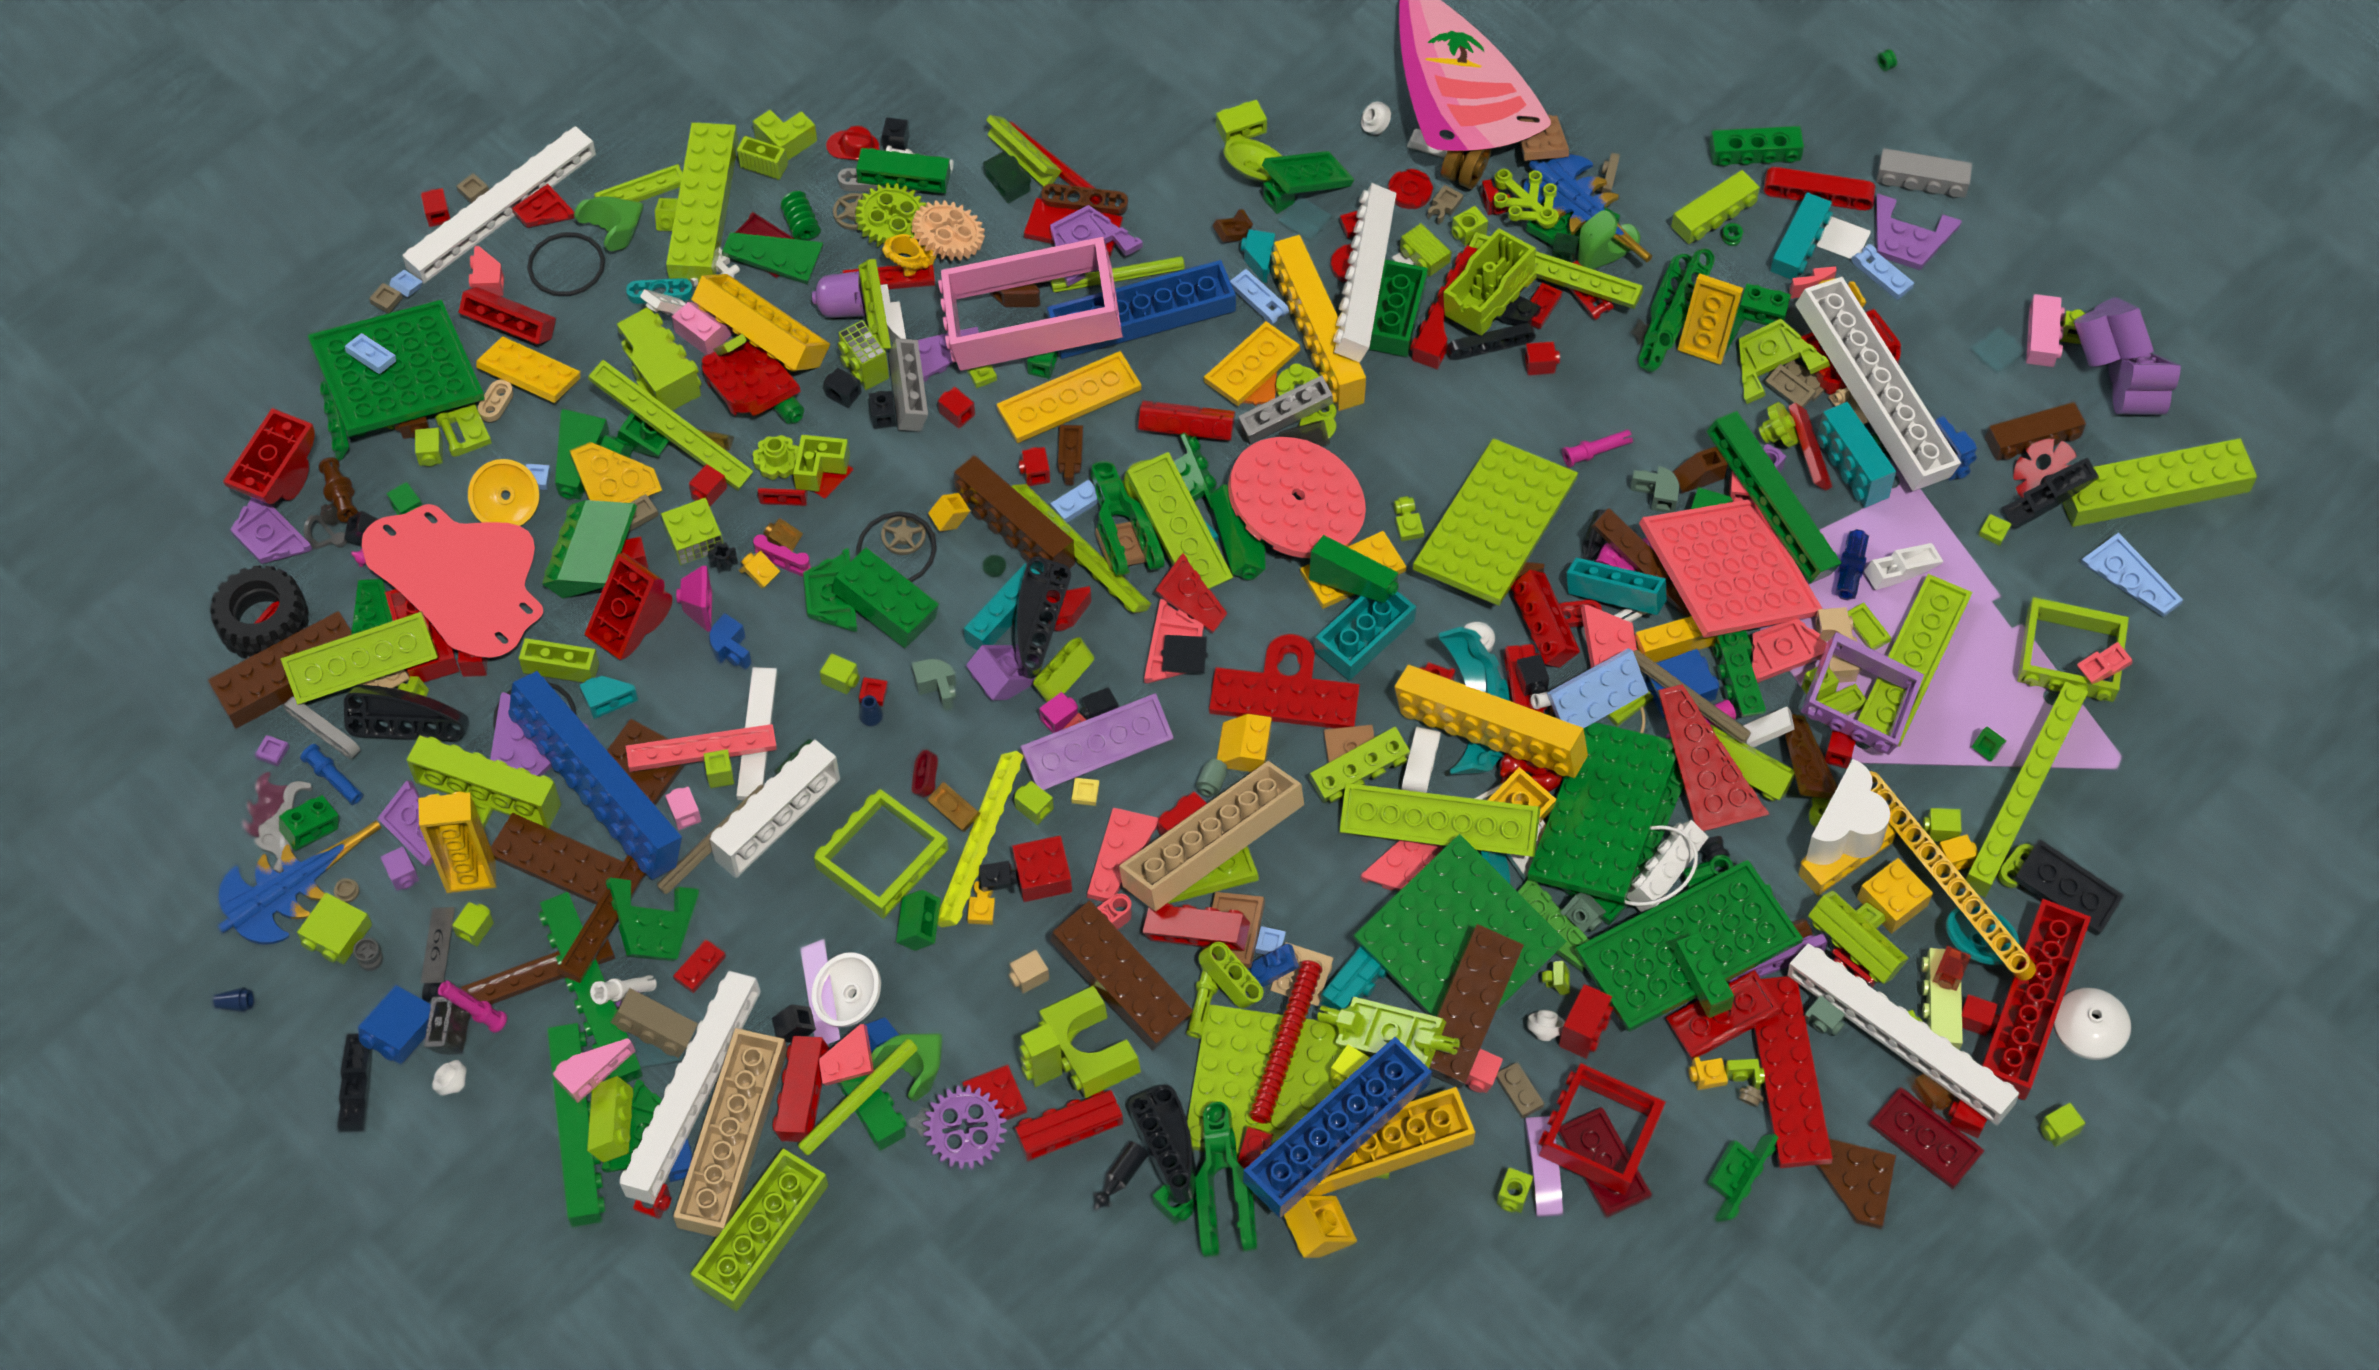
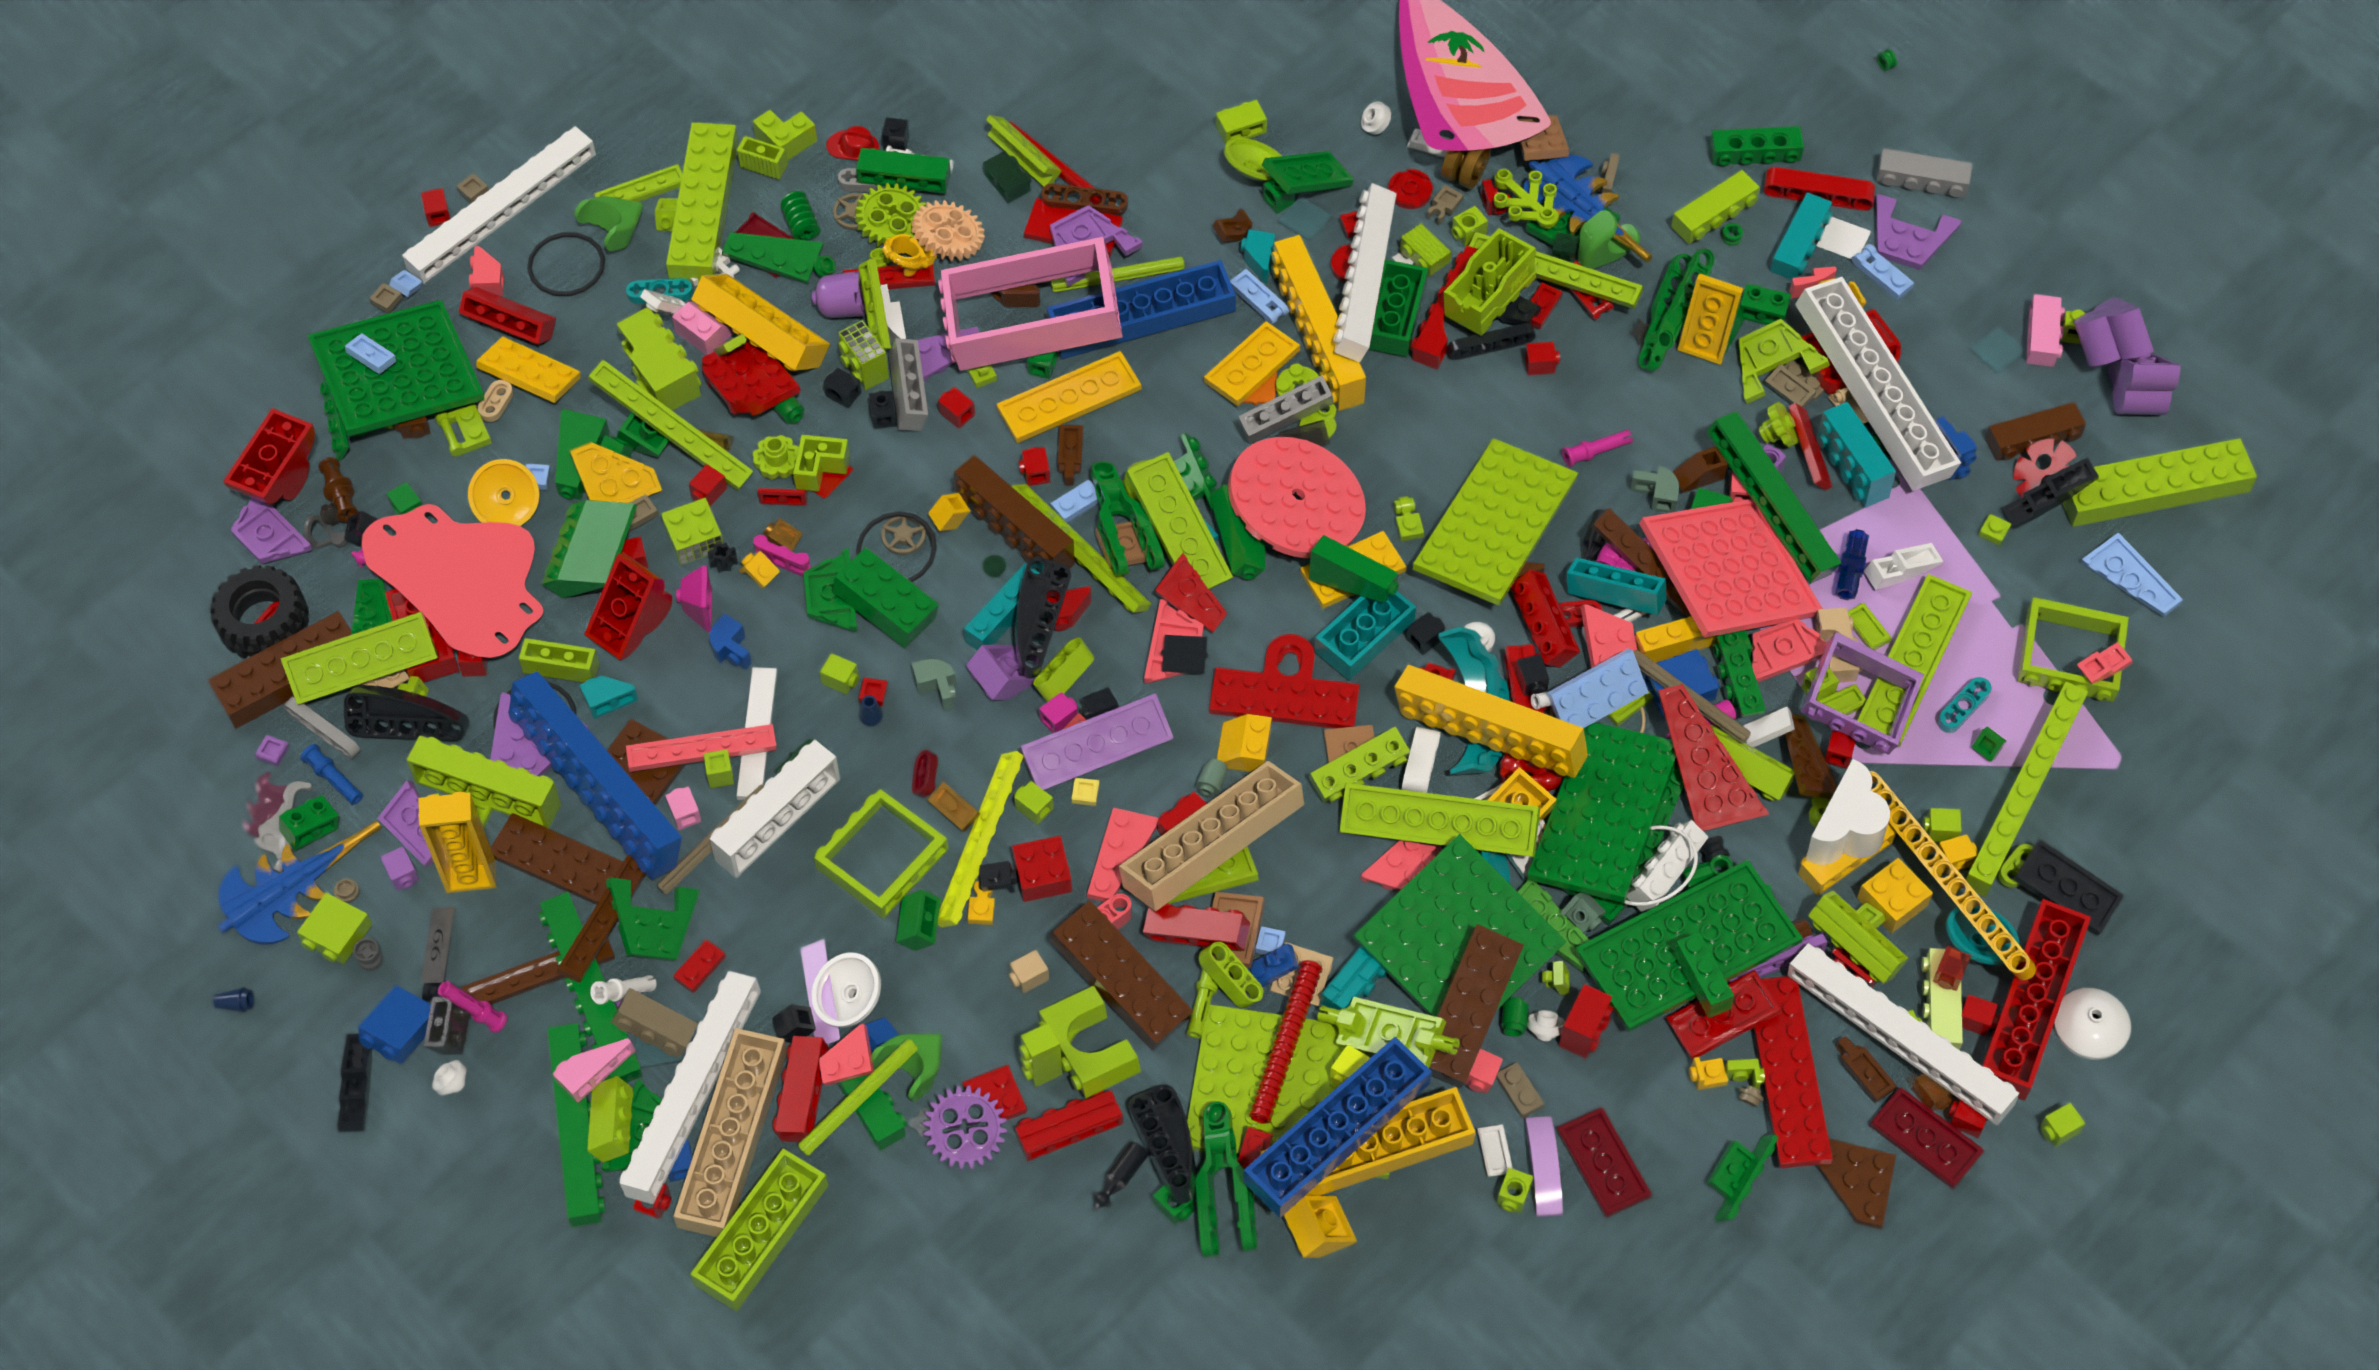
lime brick [415,428,443,466] -> none
lime brick [452,902,494,947] -> none
red wing [512,184,575,228] -> none
red brick [1138,400,1235,440] -> none
red window [1538,1063,1666,1195] -> none
sand green brick [1804,995,1845,1036] -> none
none -> green plate [814,255,836,277]
none -> lime plate [869,248,891,267]
none -> black brick [1406,612,1445,655]
none -> white tile [1477,1124,1513,1177]
none -> green brick [1501,997,1529,1037]
none -> reddish brown hinge [1836,1036,1897,1103]
none -> teal beam [1938,677,1992,733]

